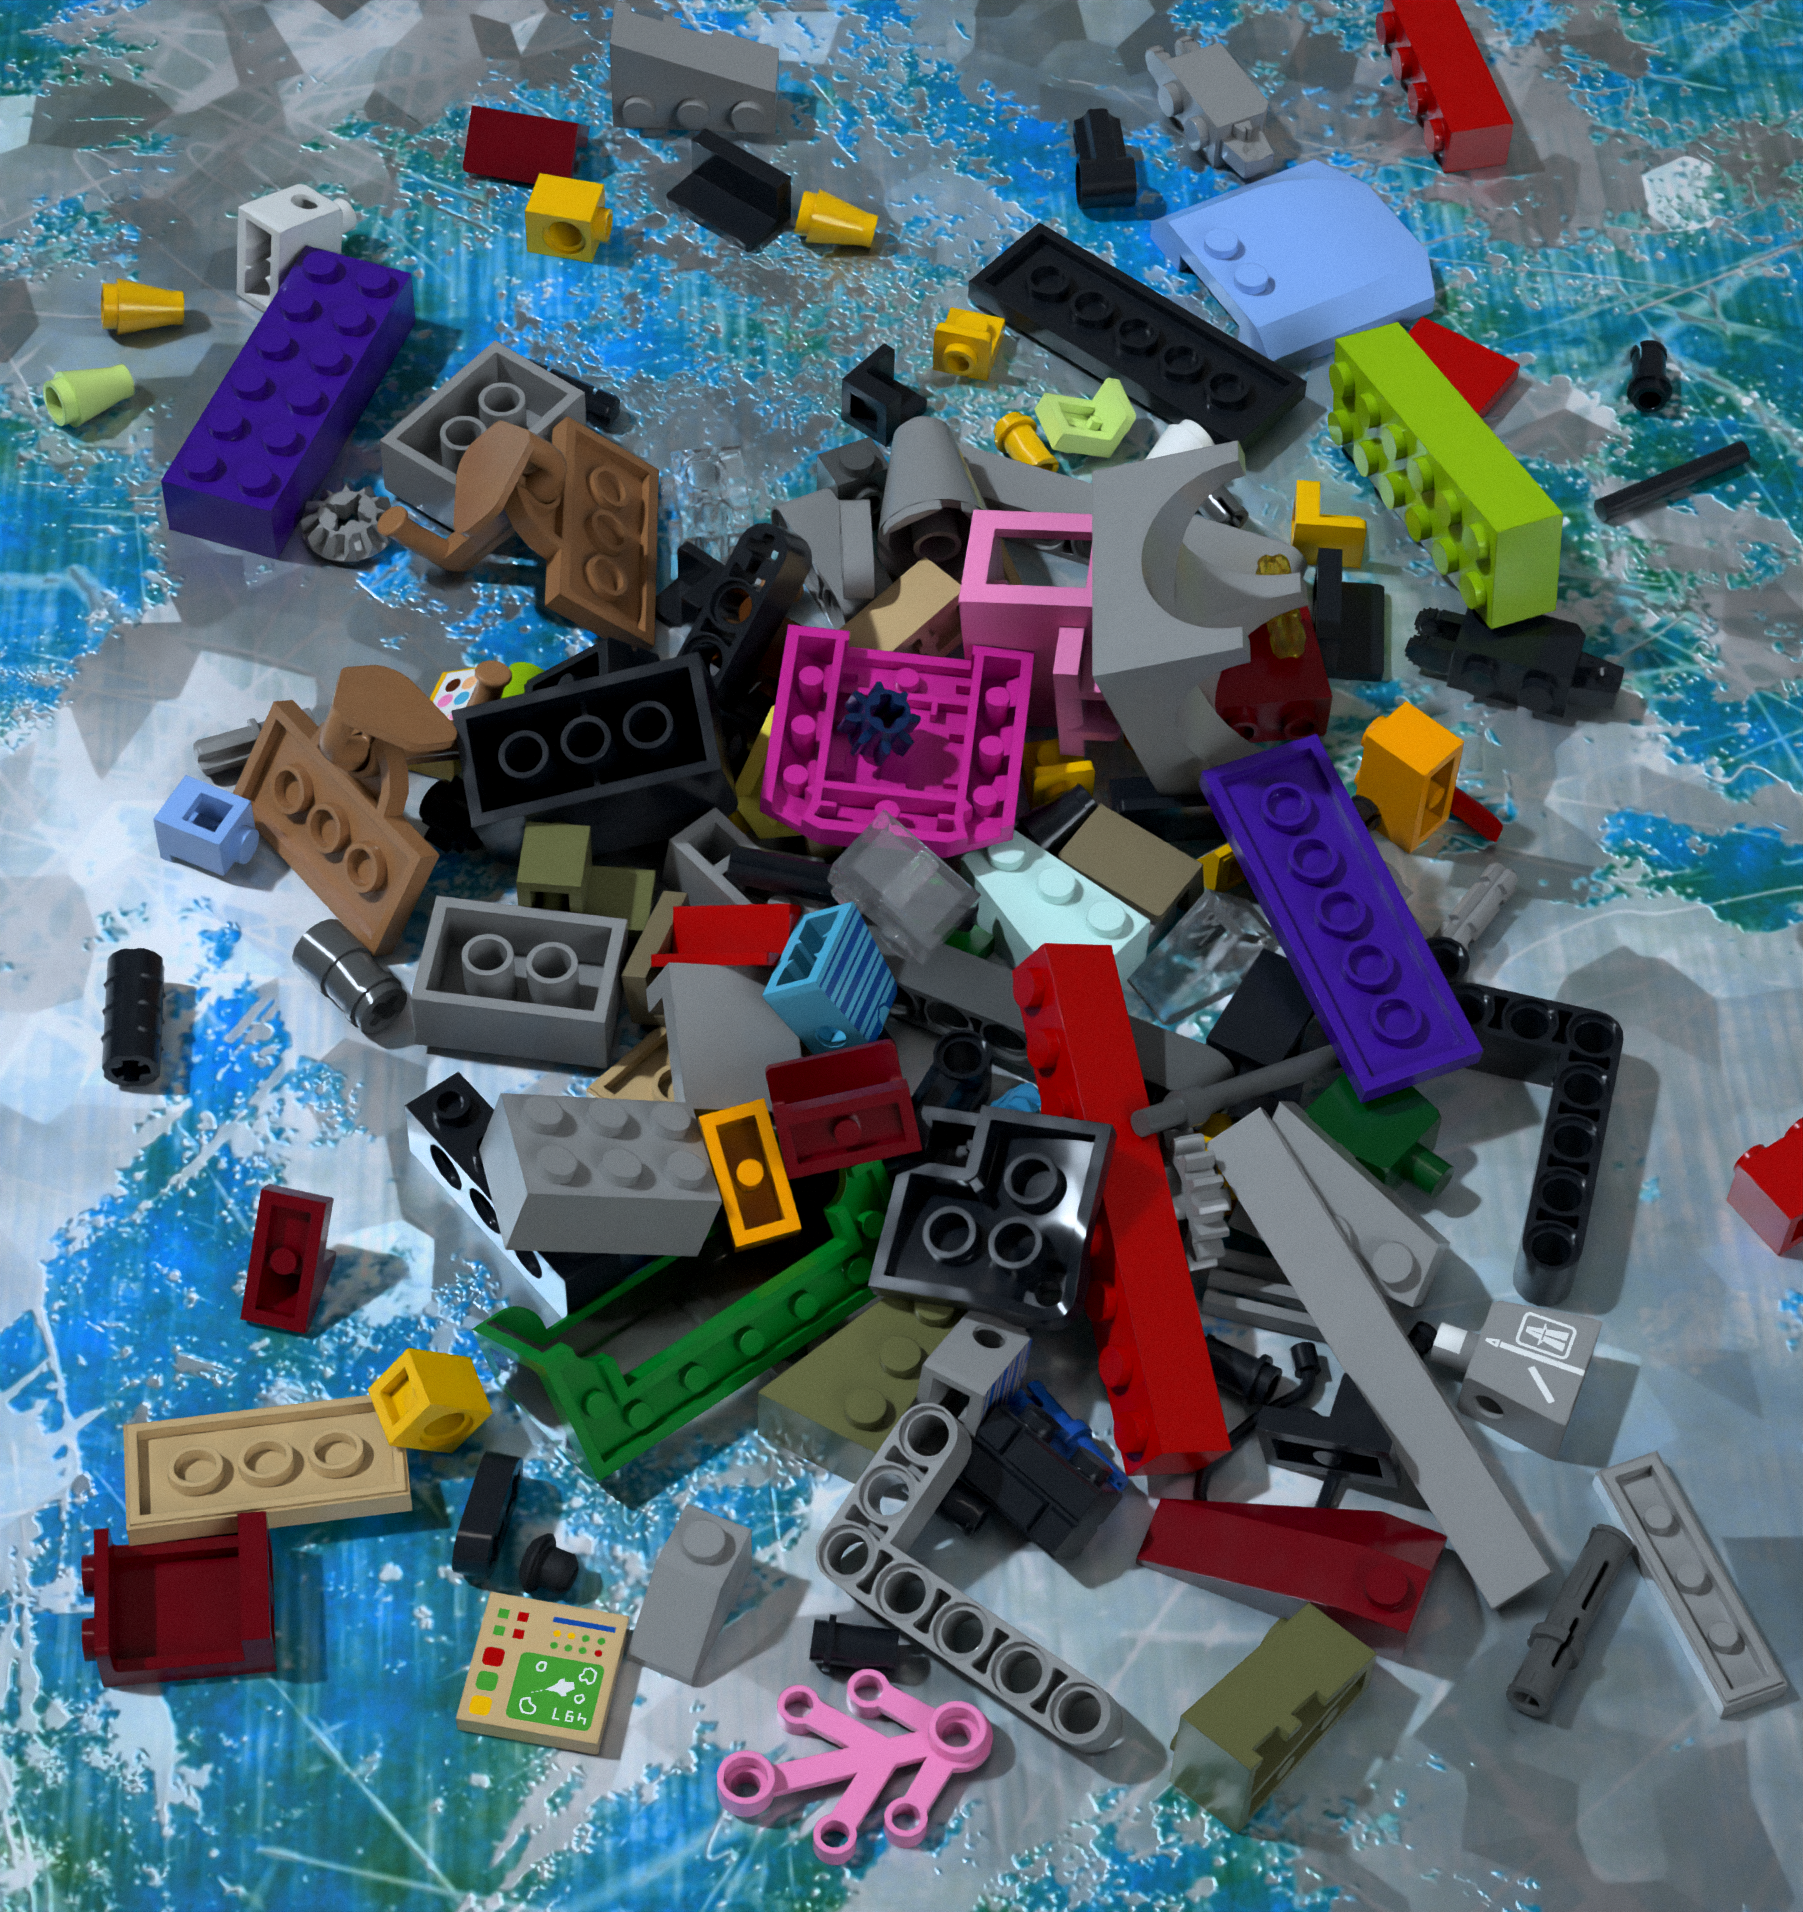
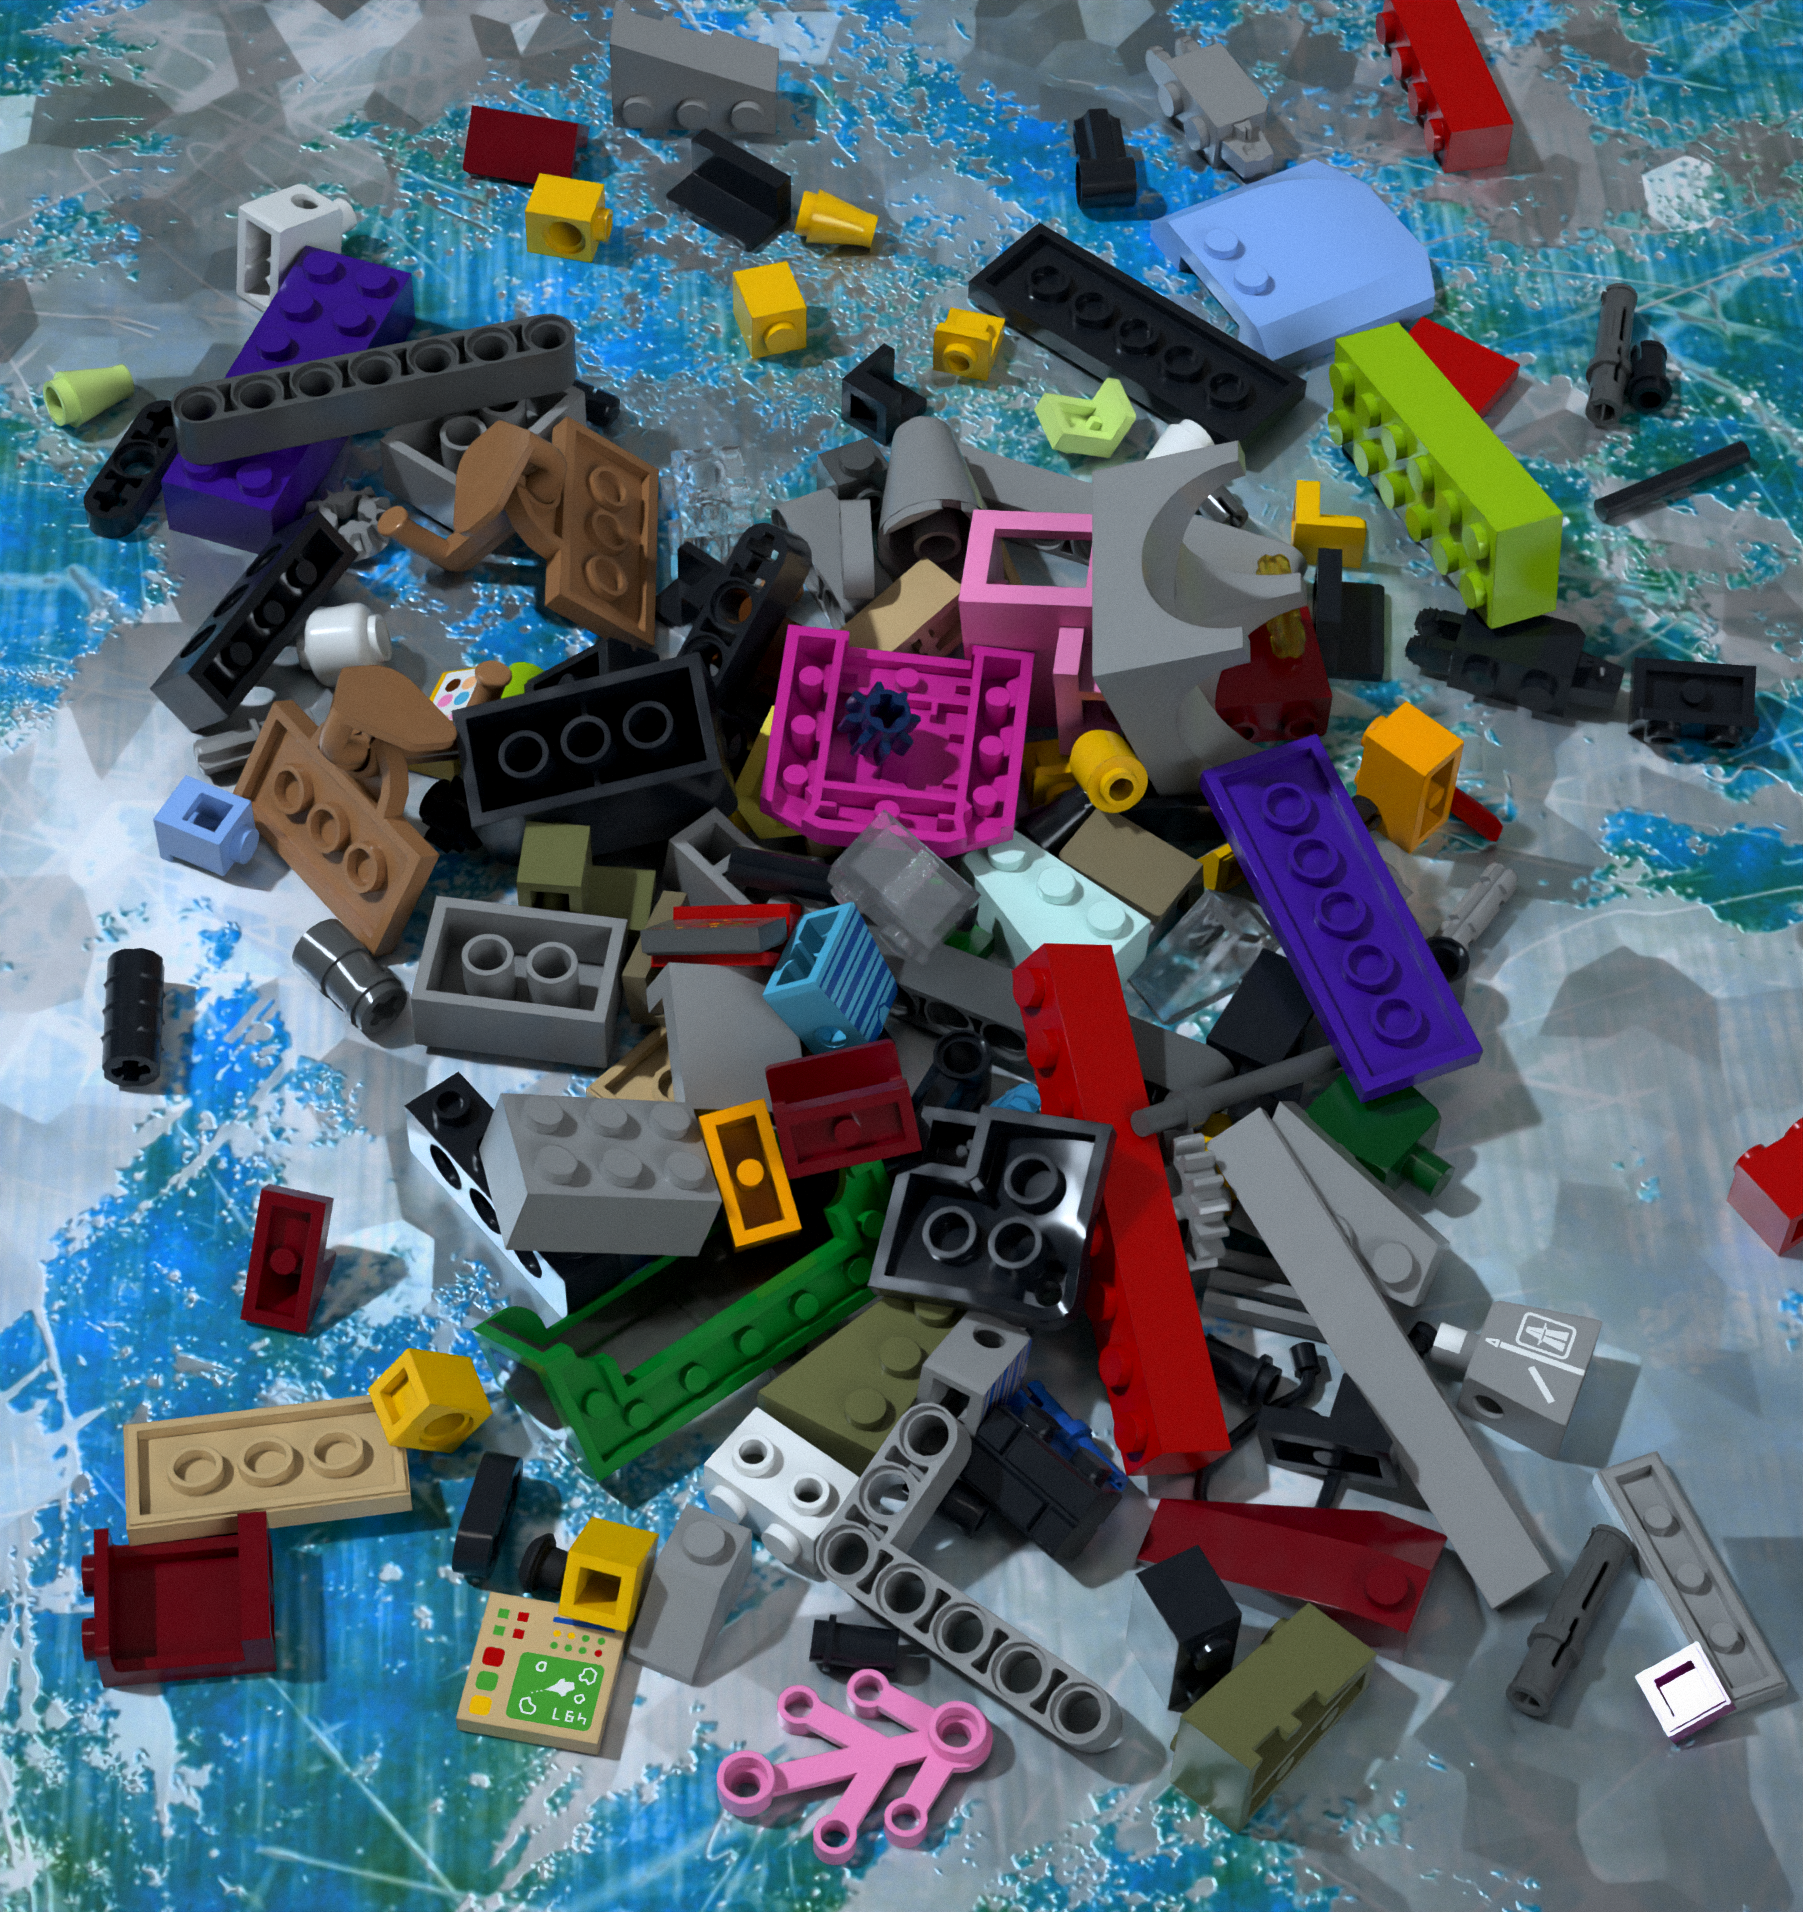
yellow cone [101,278,184,335] -> none
yellow pin [993,412,1059,472] -> none
black beam [1449,982,1623,1307] -> none
none -> black beam [84,400,178,539]
none -> black brick [150,511,359,732]
none -> dark grey beam [171,314,577,465]
none -> white head [296,603,392,687]
none -> yellow brick [558,1517,659,1632]
none -> dark grey tile [640,917,788,956]
none -> white brick [704,1407,860,1575]
none -> yellow brick [732,261,807,359]
none -> yellow brick [1070,729,1148,813]
none -> black brick [1126,1545,1242,1710]
none -> dark grey pin [1585,283,1638,426]
none -> black bracket [1628,657,1759,749]
none -> tile [1635,1641,1737,1744]

